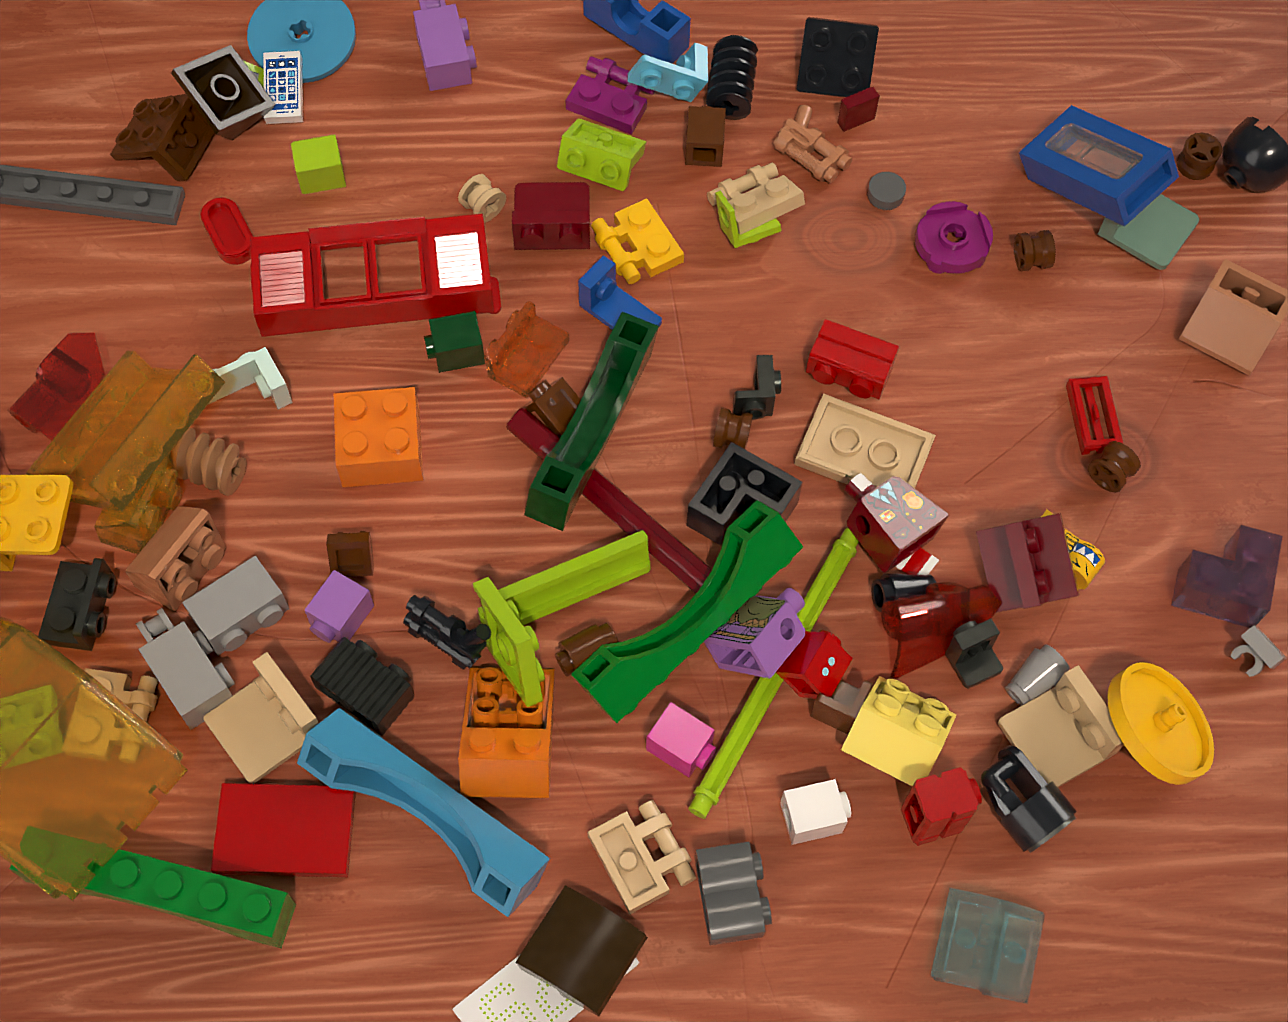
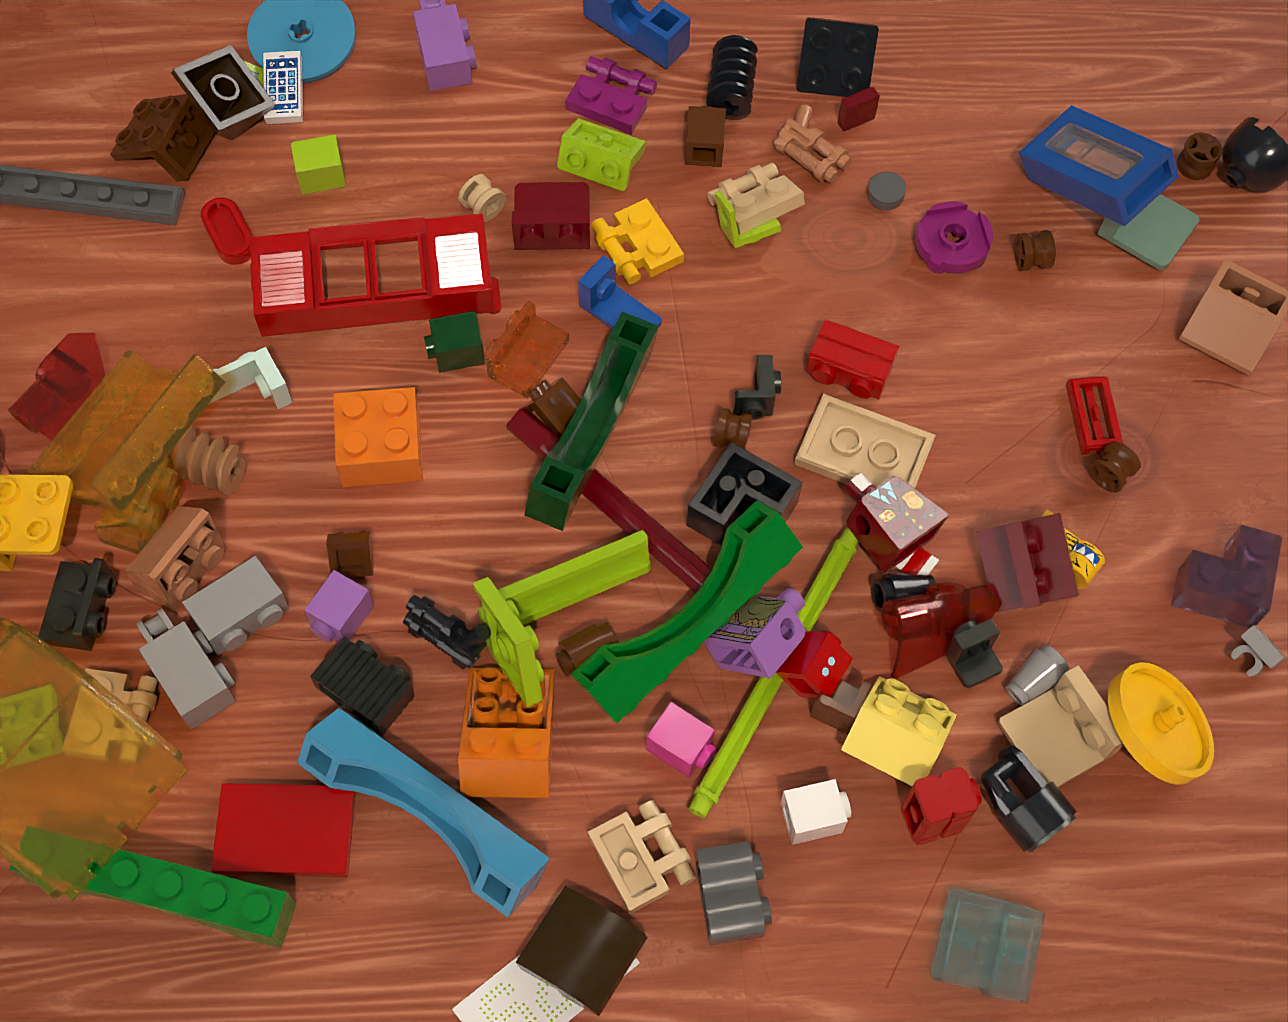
tan bracket [203,652,319,784] -> none
medium azure bracket [628,43,708,102] -> none

